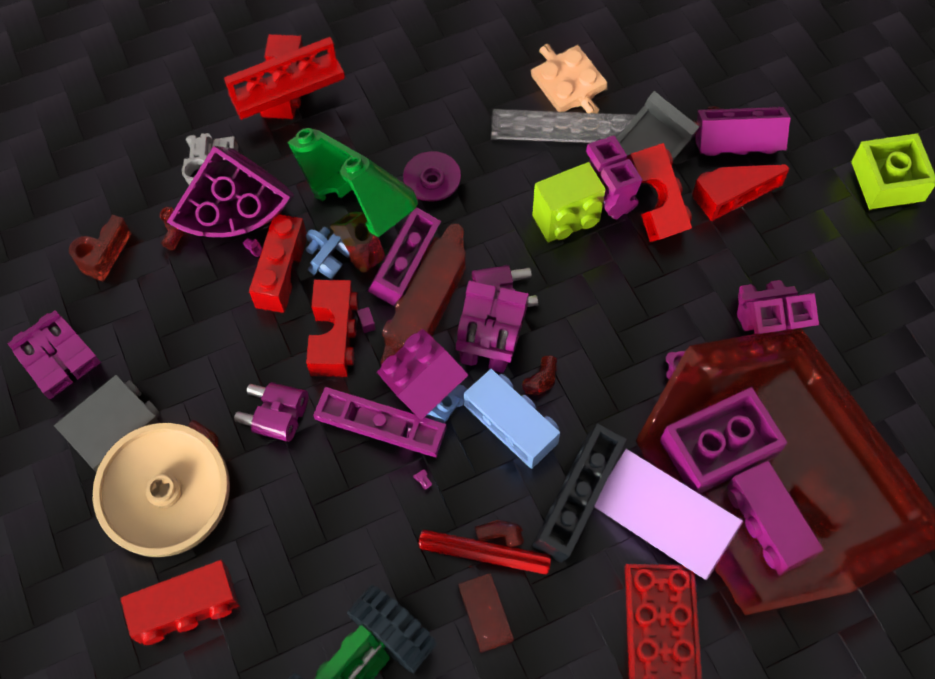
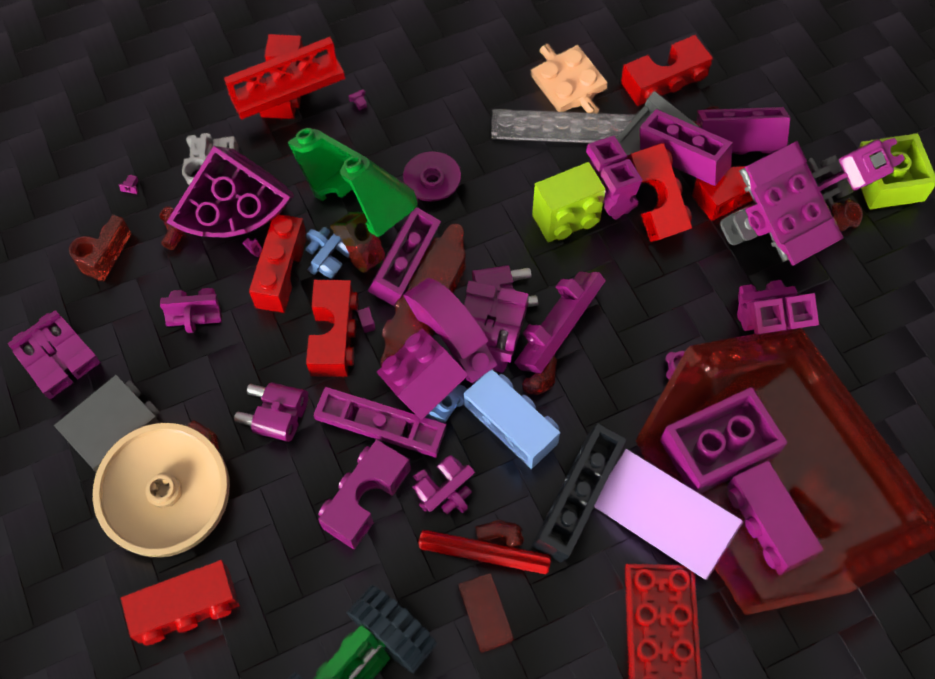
none -> magenta piece [119,175,138,194]
none -> magenta hips [160,288,222,333]
none -> magenta arch [318,439,411,550]
none -> magenta piece [349,89,367,110]
none -> magenta arch [403,278,497,383]
none -> magenta hips [413,455,475,514]
none -> magenta hinge [514,272,606,373]
none -> red arch [621,35,713,106]
none -> magenta brick [640,109,733,186]
none -> magenta piece [720,138,905,266]
none -> clear red plate [832,199,863,231]

